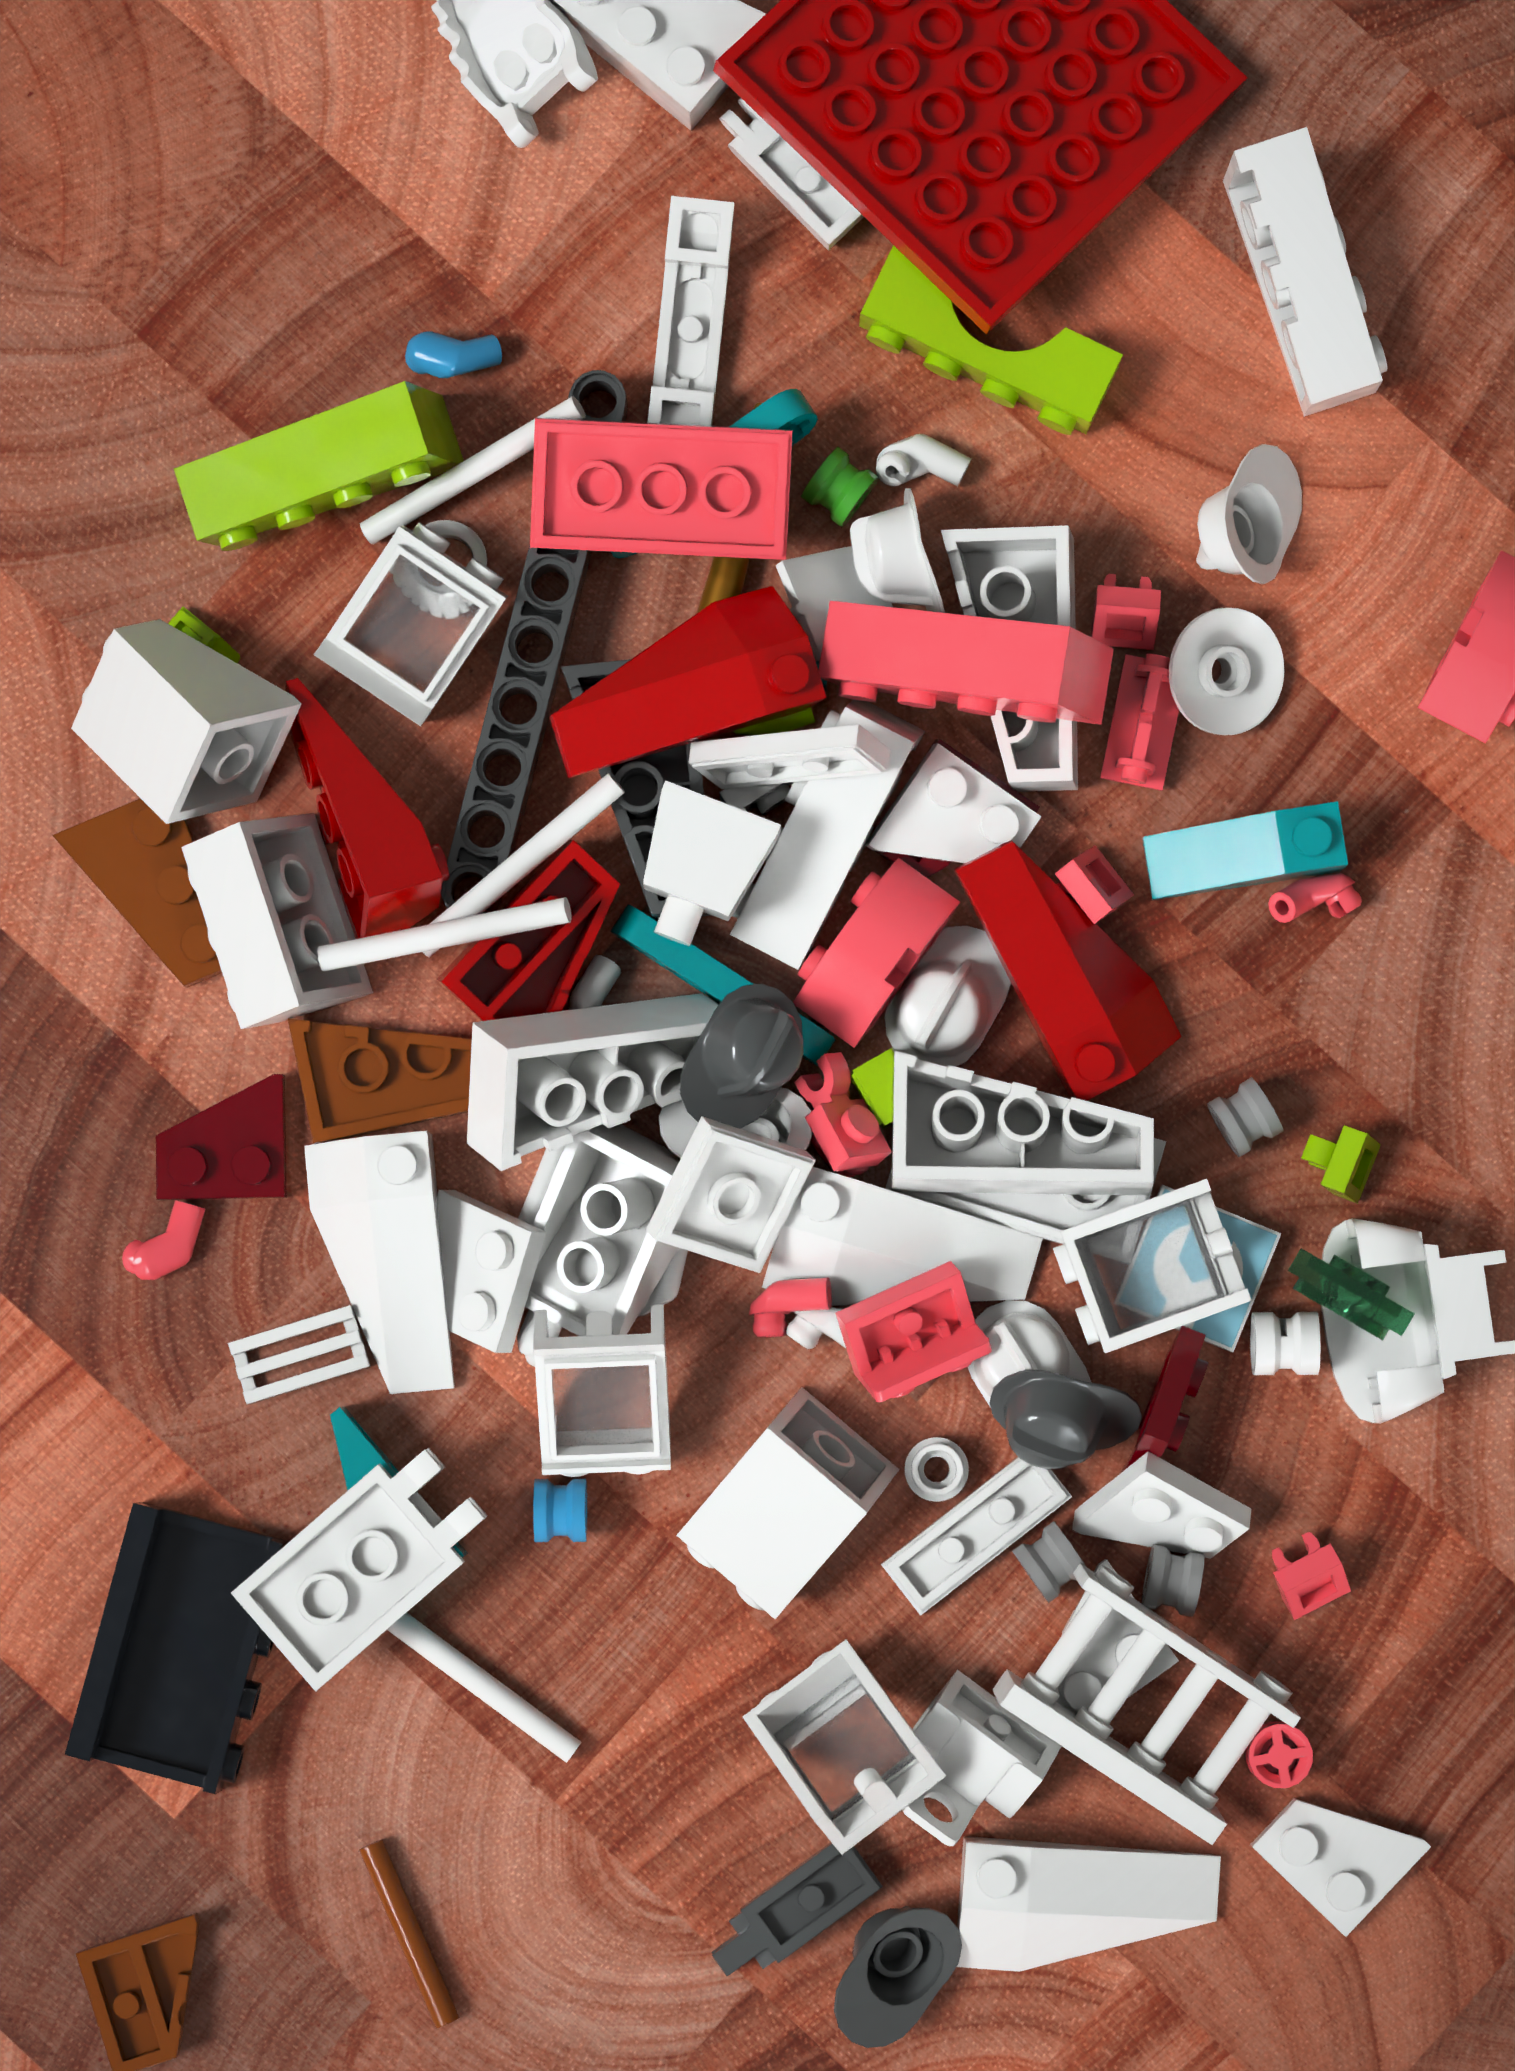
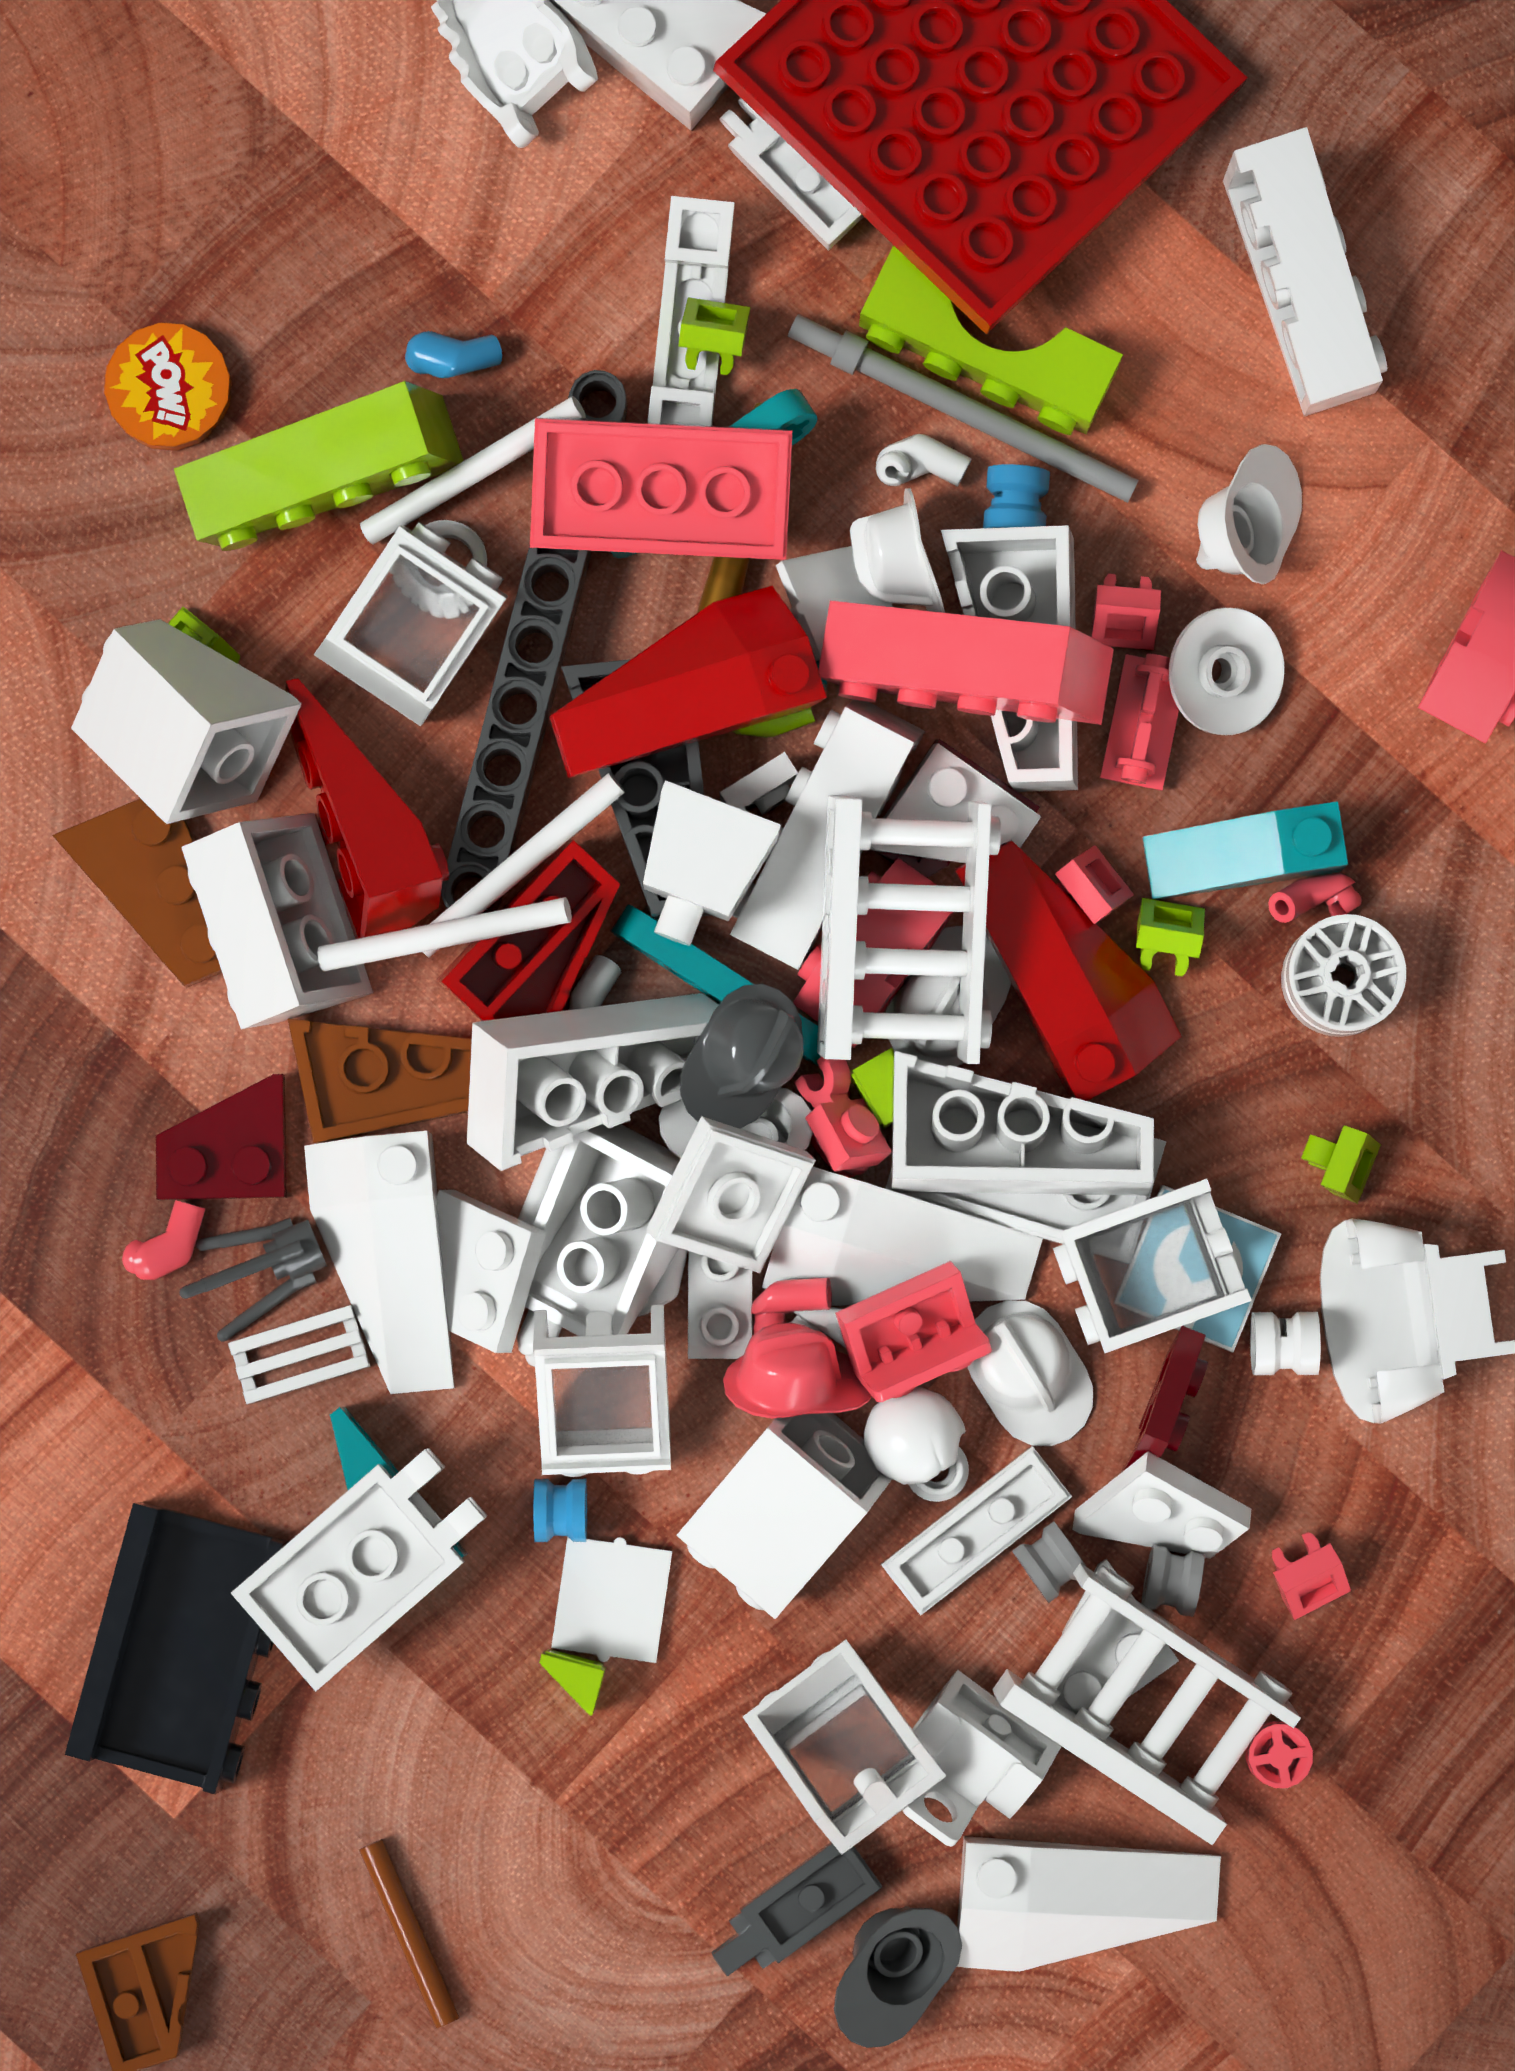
white bar [387,1613,582,1763] -> none
white tile [688,724,891,789] -> none
bright green wheel [801,447,879,528] -> none
dark grey piece [989,1370,1142,1469] -> none
light grey wheel [1207,1077,1284,1158] -> none
white wing [1250,1798,1431,1937] -> none
clear green plate [1288,1248,1415,1341] -> none
none -> tile [104,323,232,451]
none -> dark grey plant [179,1217,327,1342]
none -> lime slope [539,1648,606,1716]
none -> white piece [551,1537,672,1663]
none -> lime tile [678,297,751,375]
none -> white hinge [688,1251,752,1359]
none -> coral piece [723,1322,871,1419]
none -> light grey bar [787,314,1139,503]
none -> white fence [817,796,1001,1064]
none -> white hair [864,1386,966,1485]
none -> dark azure wheel [983,464,1050,528]
none -> lime tile [1136,898,1205,976]
none -> white wheel [1281,914,1406,1037]

